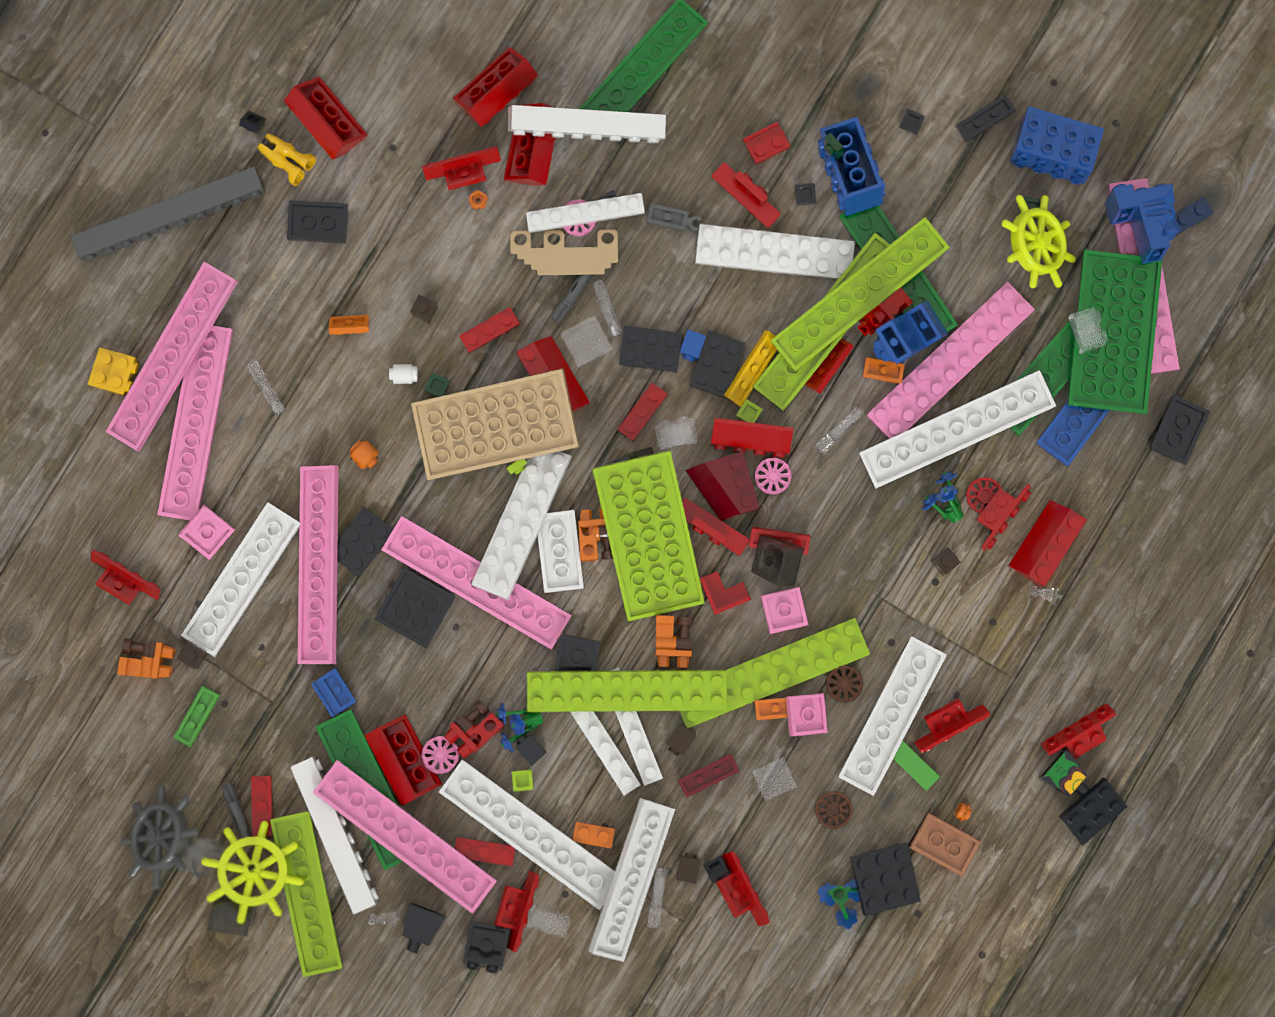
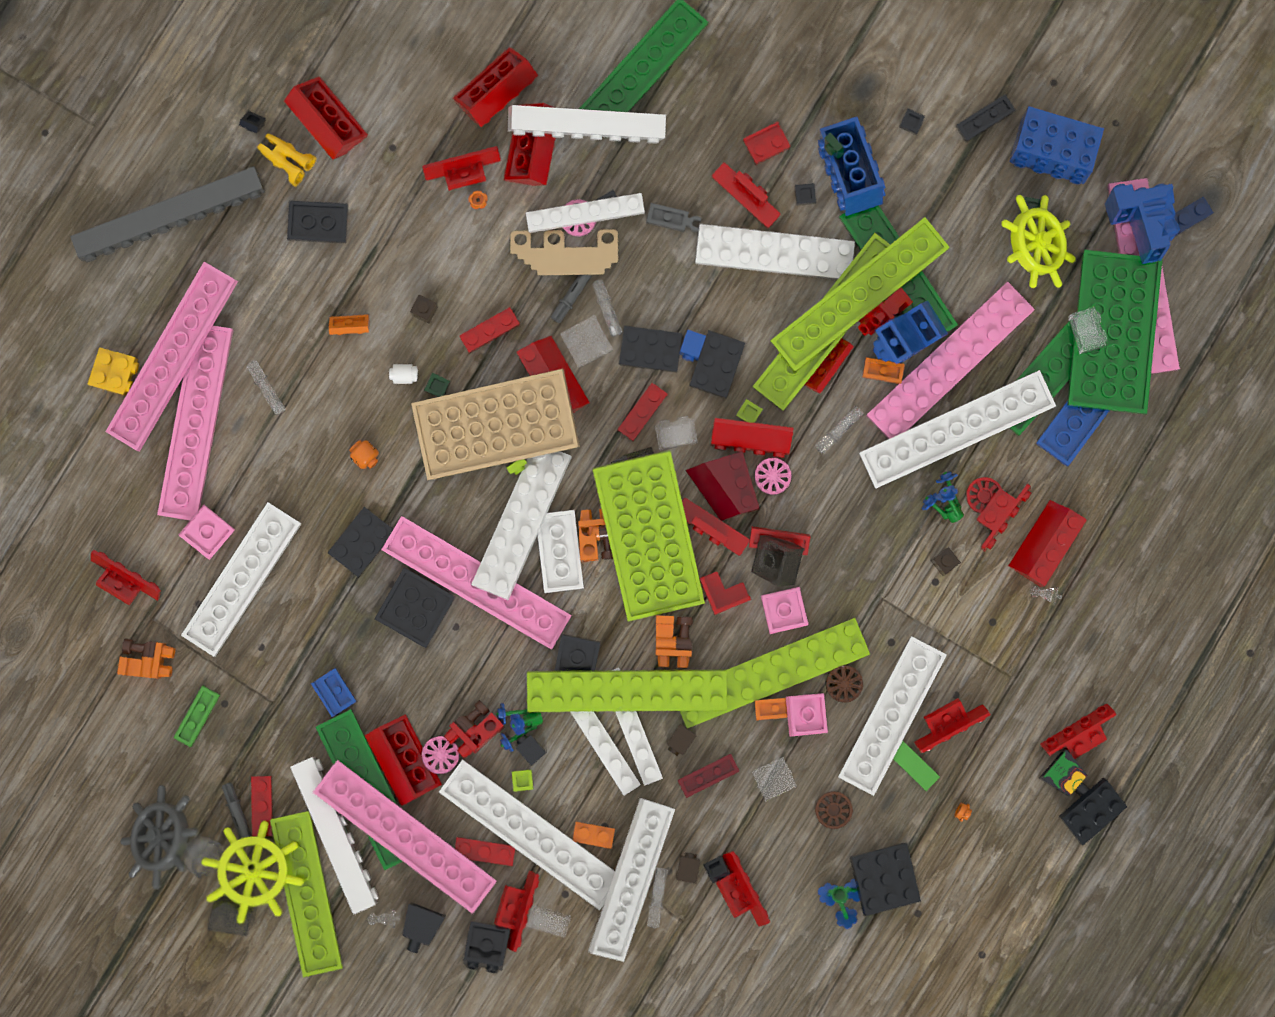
dark brown brick [177,642,208,669] -> none
bright pink plate [297,465,339,664] -> none
yellow plate [724,330,777,407] -> none
nougat tile [909,813,981,877] -> none
black plate [1149,395,1210,465] -> none

